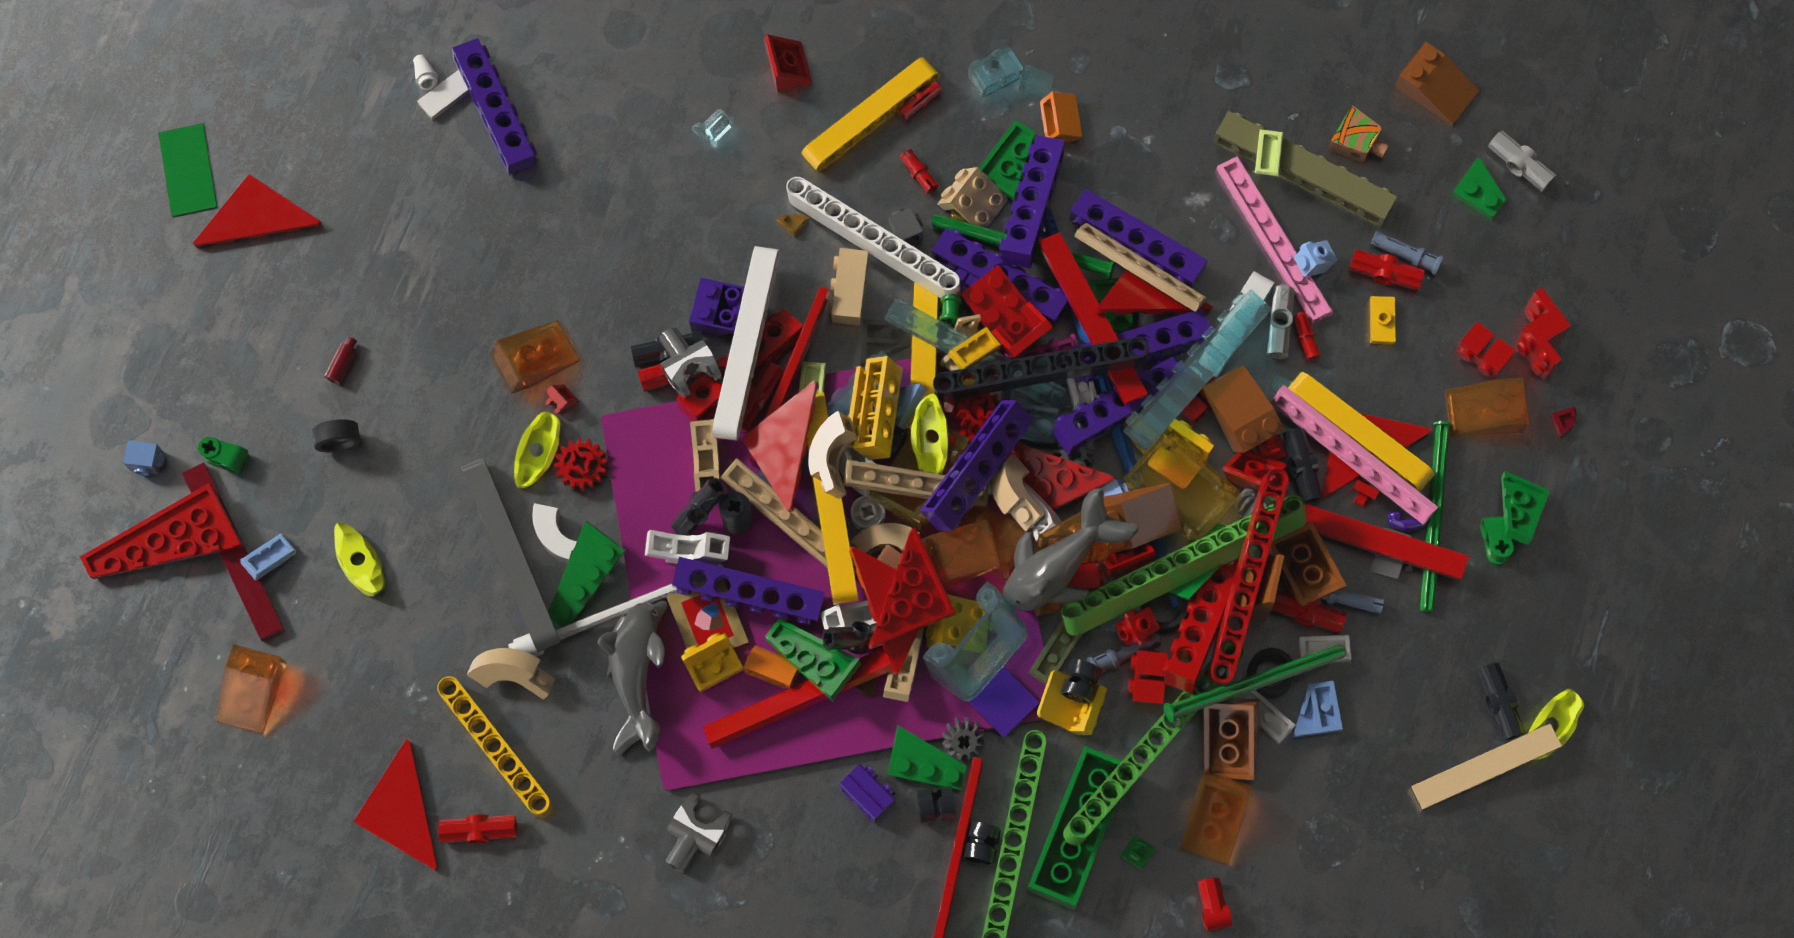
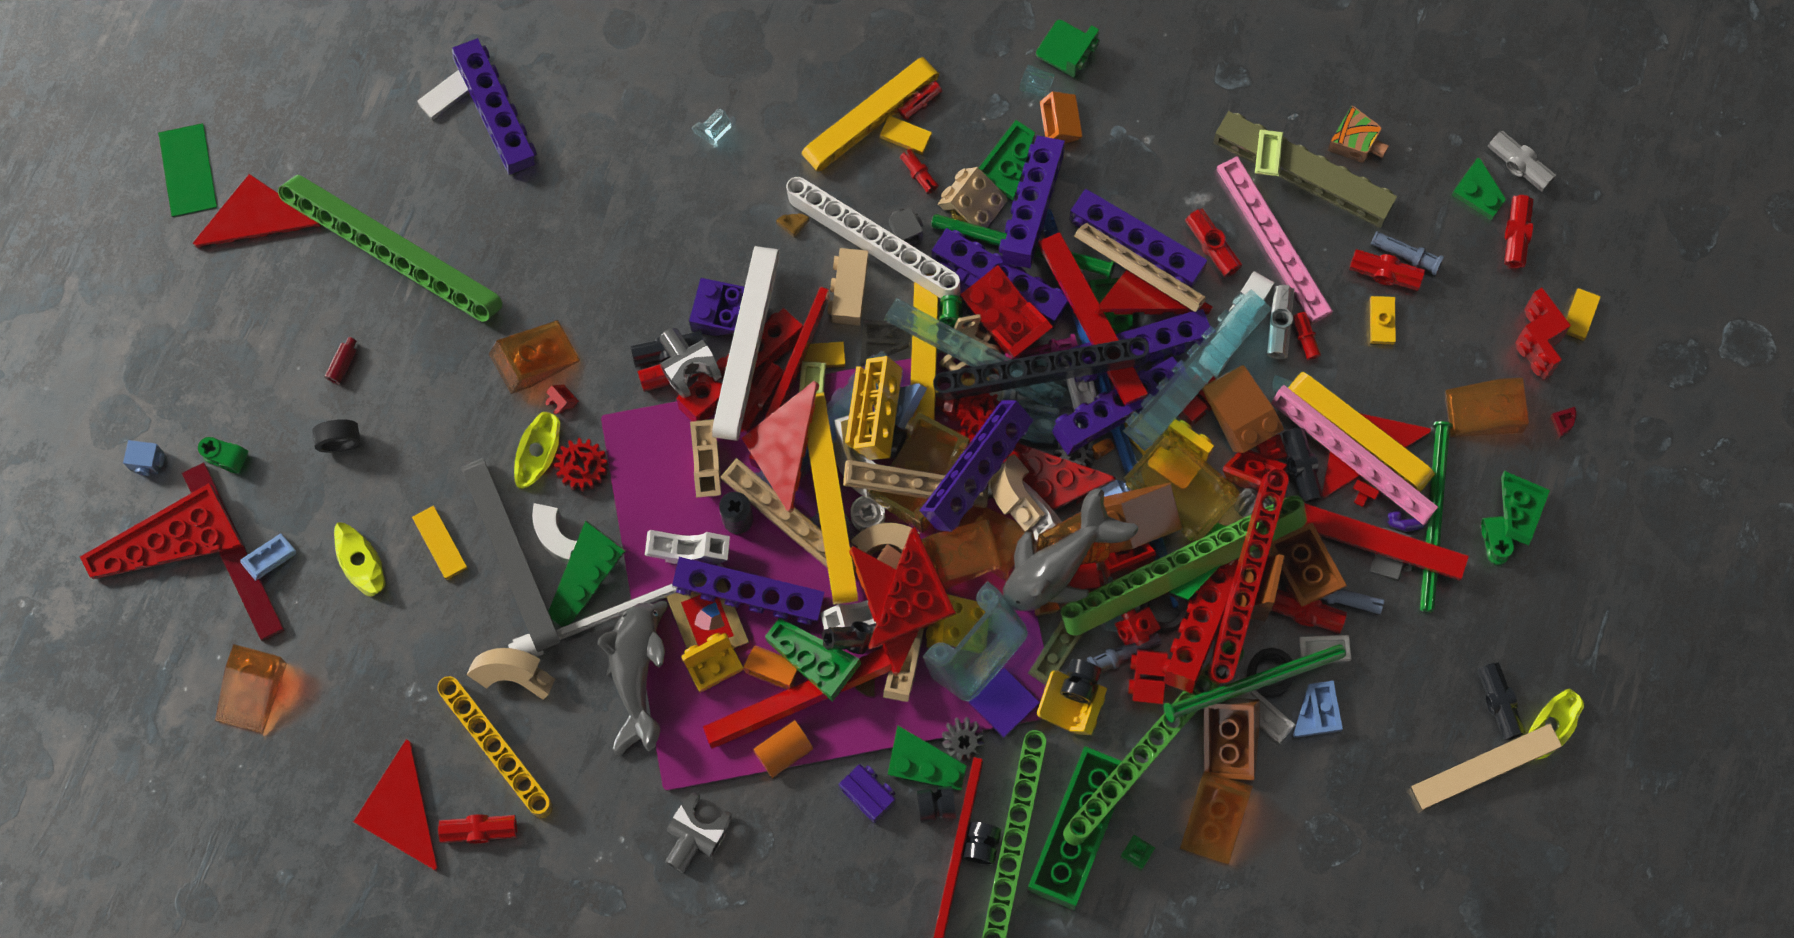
white cone [413,54,438,90] -> none
black piece [671,478,727,536] -> none
red slope [764,34,812,92] -> none
tan arch [809,411,857,499] -> none
neon yellow piece [911,393,949,475] -> none
yellow plate [948,327,1001,369] -> none
clear light blue brick [968,46,1023,99] -> none
red piece [1197,877,1232,931] -> none
light blue brick [1293,240,1337,277] -> none
dark orange slope [1395,42,1479,126] -> none
red piece [1456,321,1516,379] -> none
none -> bright green beam [278,175,503,322]
none -> yellow tile [412,505,468,581]
none -> orange brick [754,720,813,778]
none -> yellow tile [800,342,845,370]
none -> yellow tile [880,115,932,155]
none -> green bracket [1036,19,1100,78]
none -> orange tile [1091,438,1116,460]
none -> red piece [1185,208,1242,278]
none -> red piece [1504,195,1534,269]
none -> yellow tile [1566,288,1601,341]

